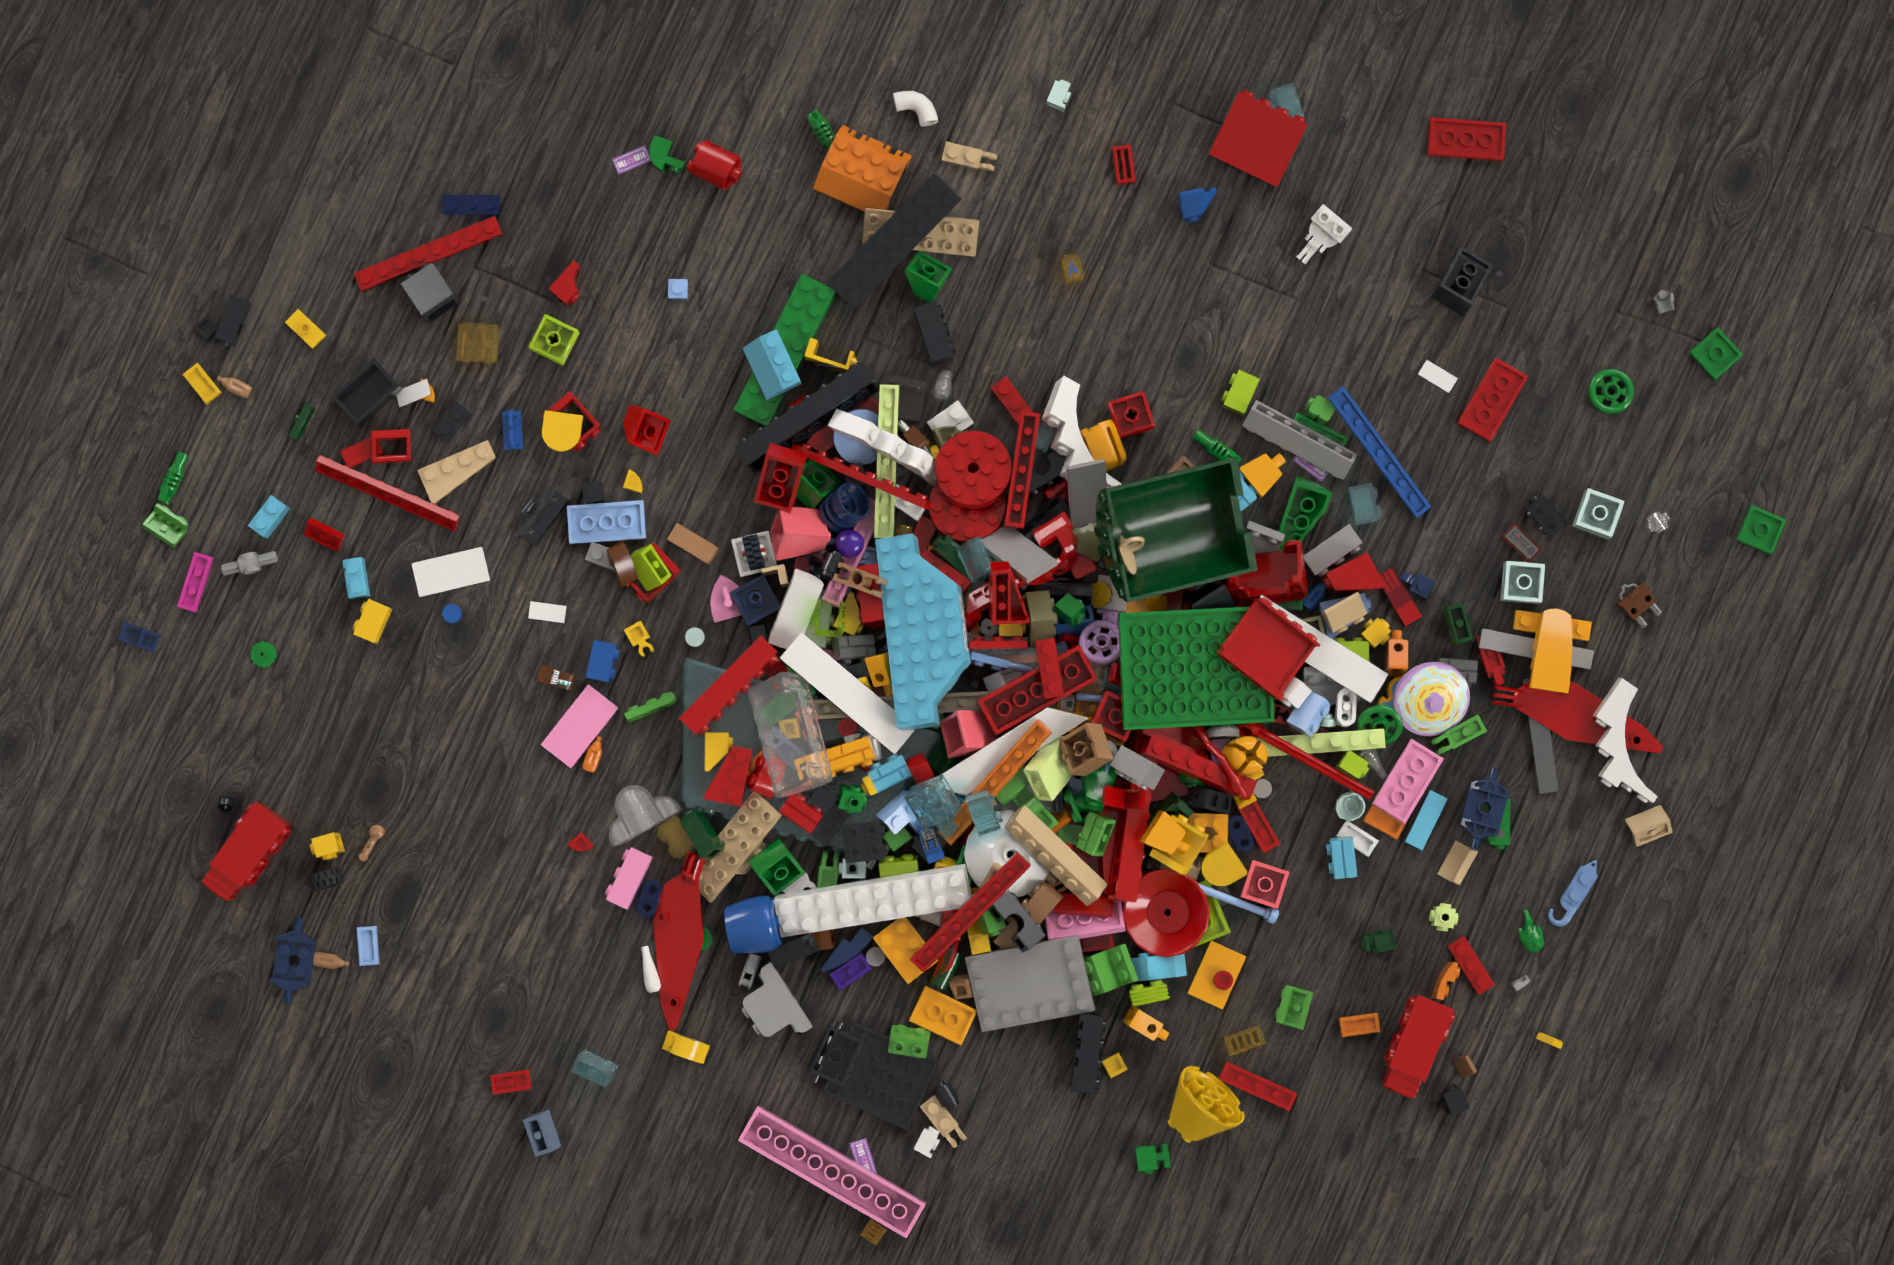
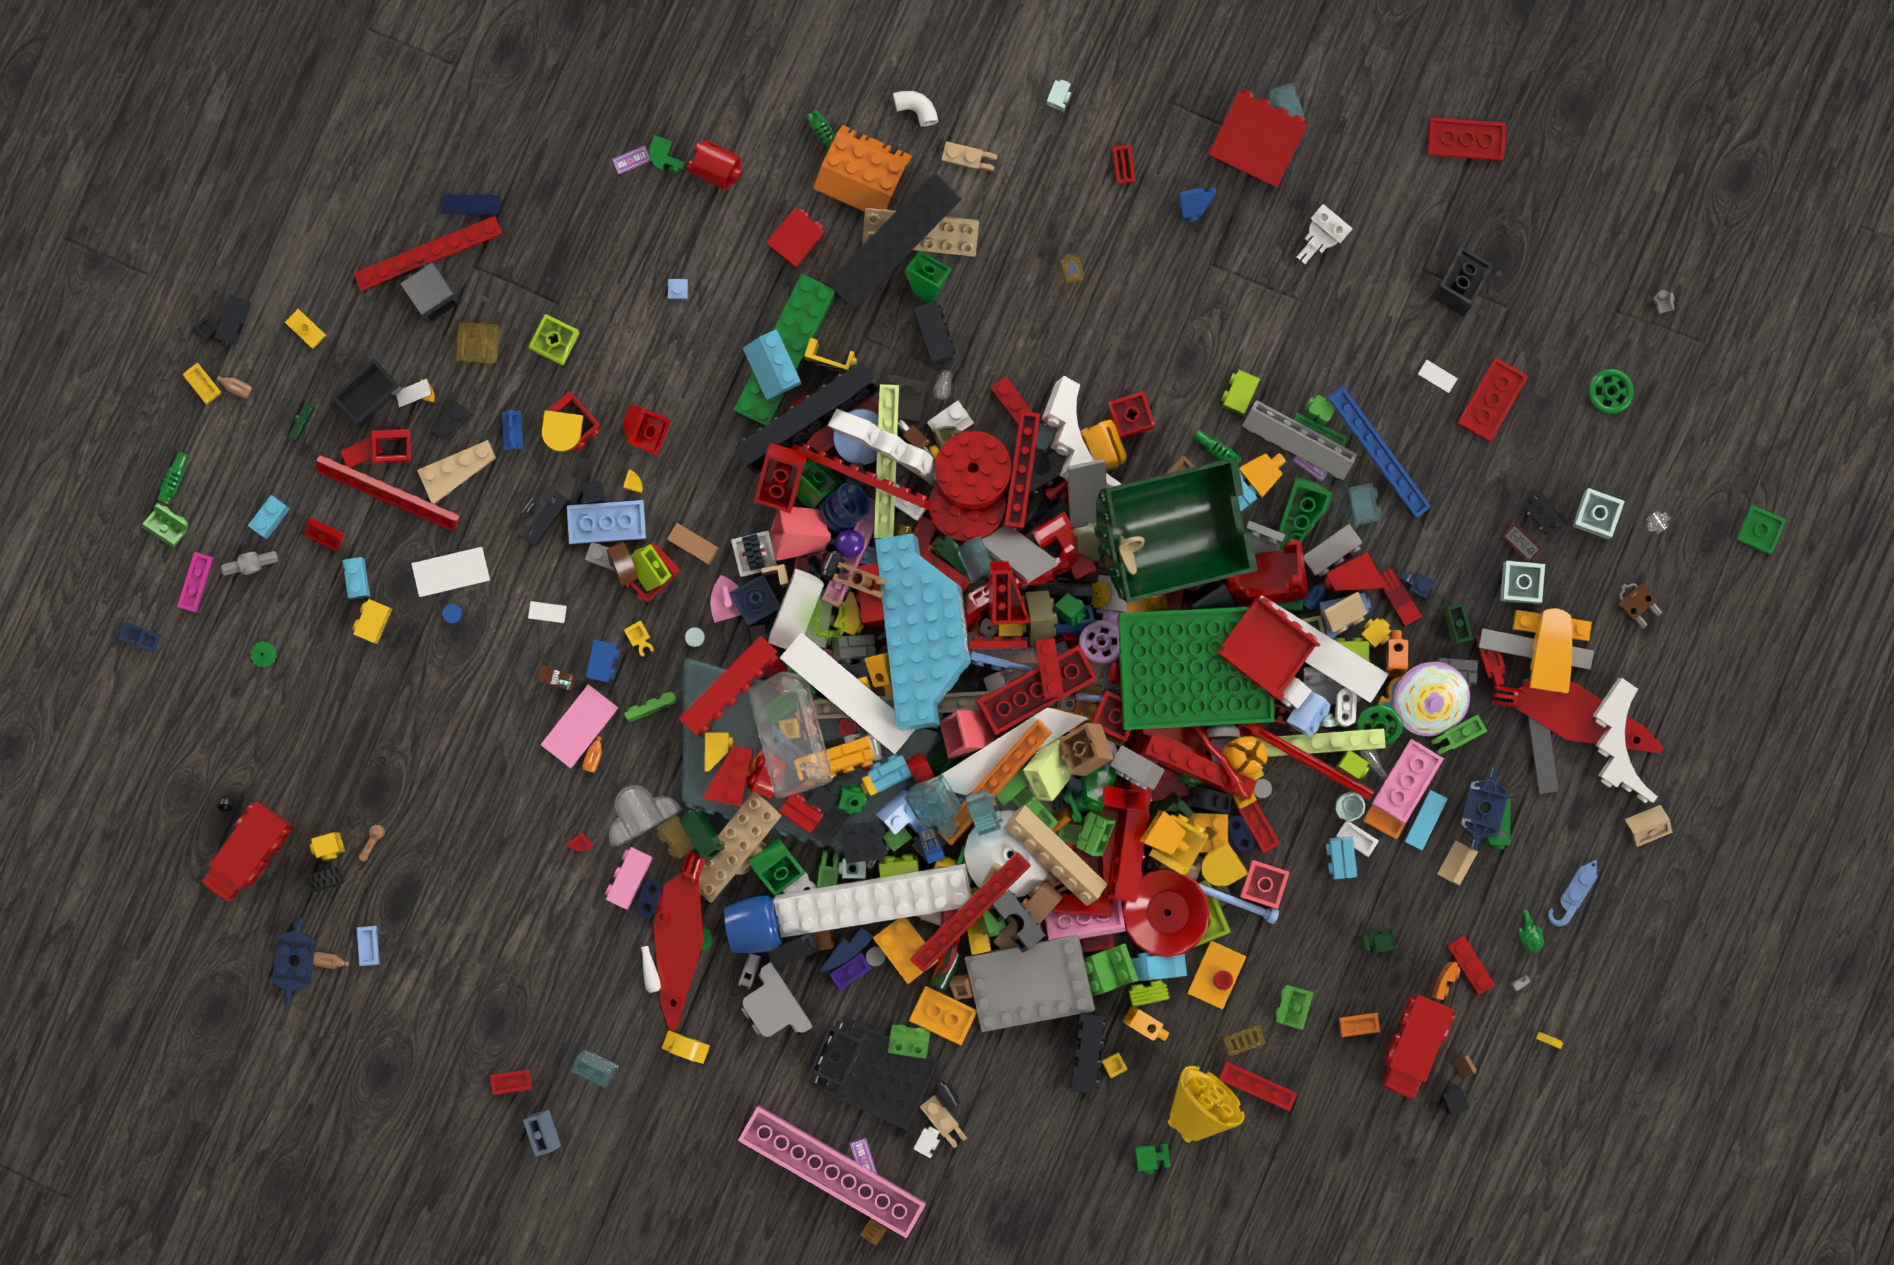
red arch [549,260,581,306] -> none
yellowish green brick [1429,903,1458,932] -> none
green tile [1689,327,1743,381] -> none
none -> red brick [766,208,825,270]

